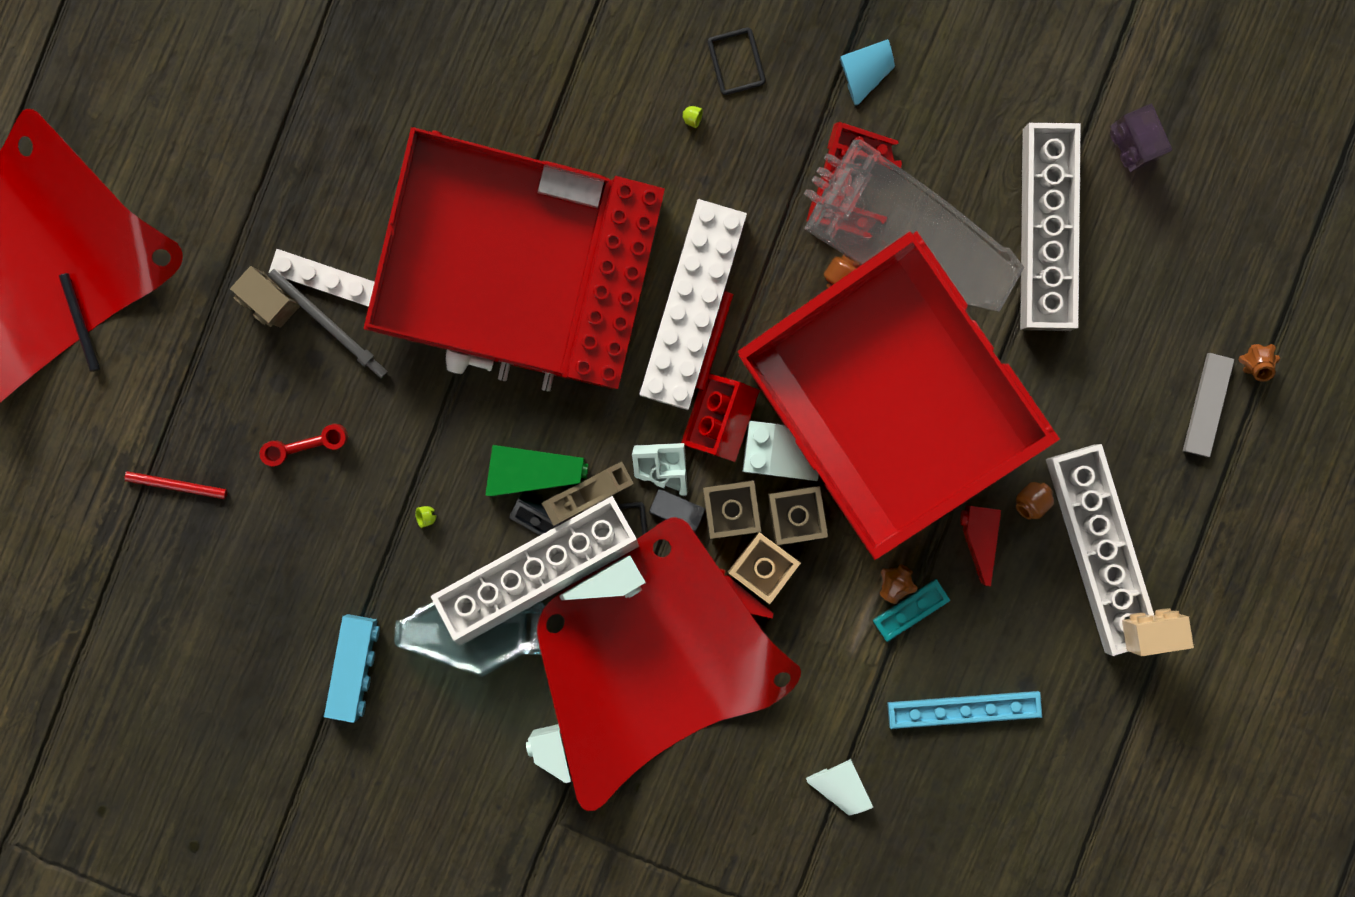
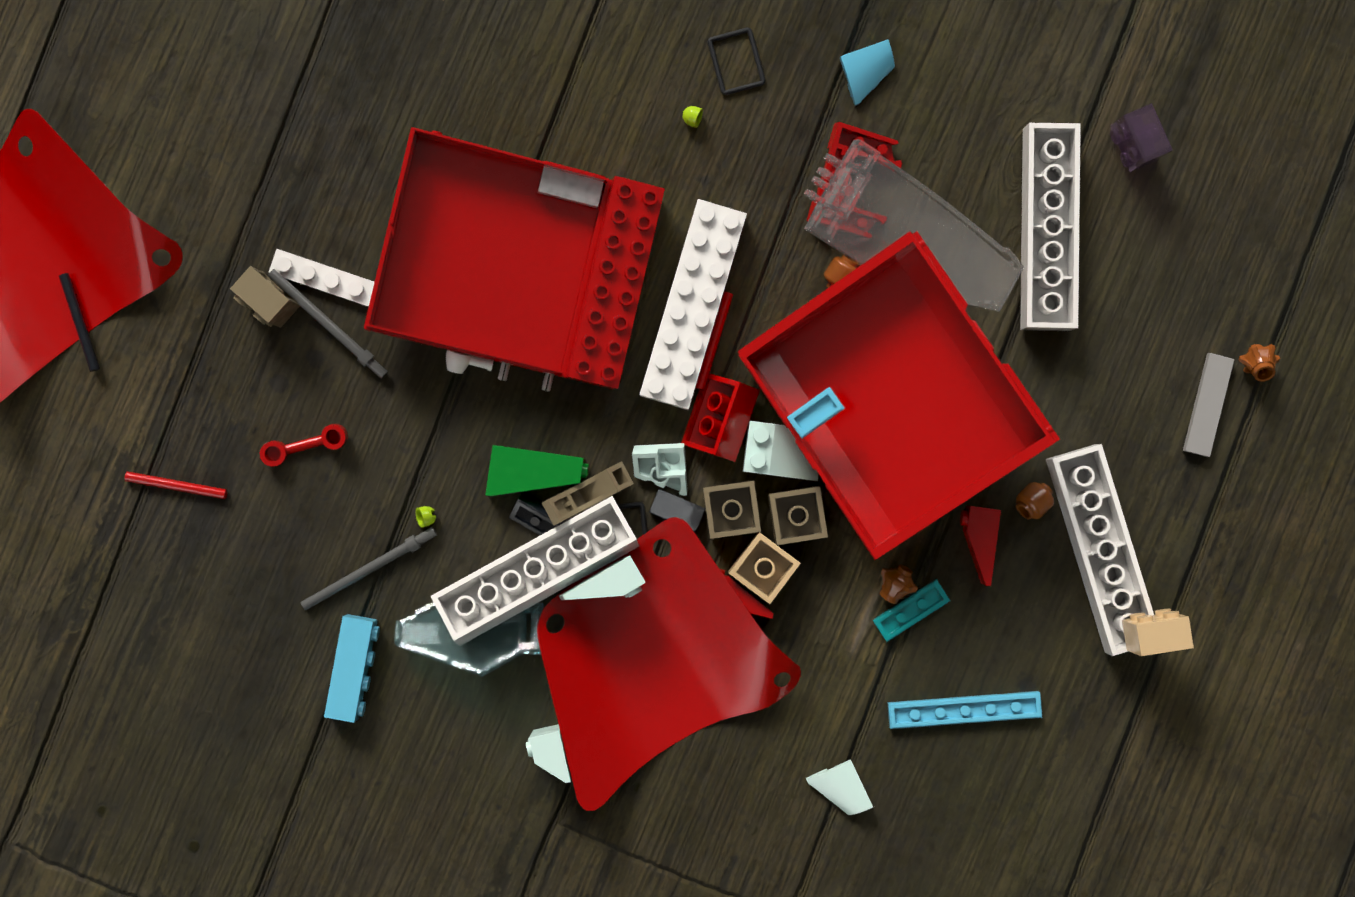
none -> dark grey bar [301,527,437,610]
none -> medium azure tile [787,387,845,439]

